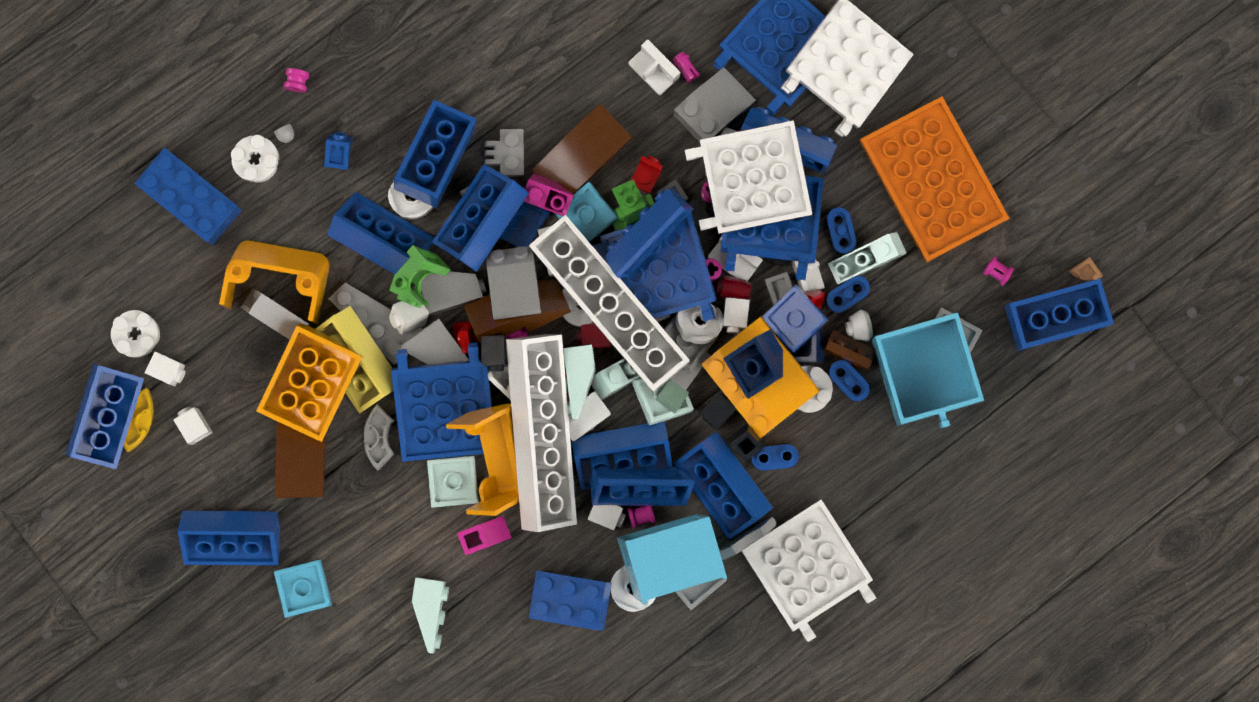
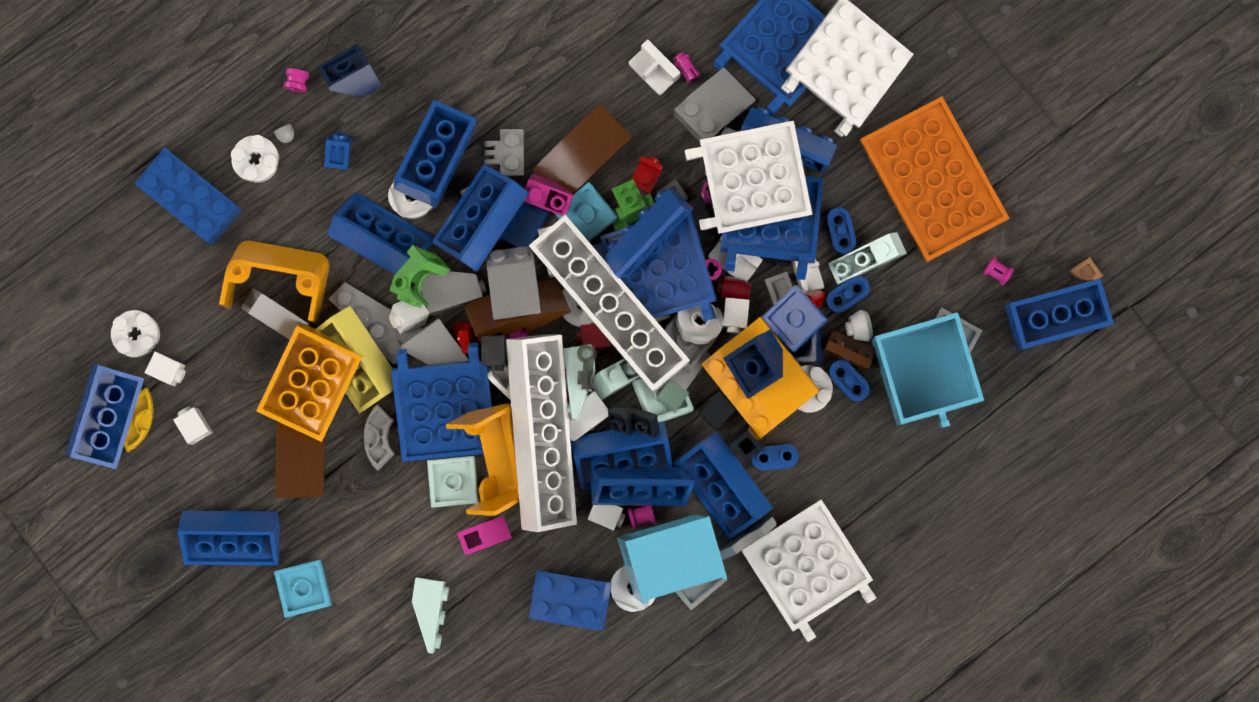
none -> dark blue slope [317,44,382,97]
none -> clear smoke plate [577,344,597,392]
none -> black slope [608,408,660,438]

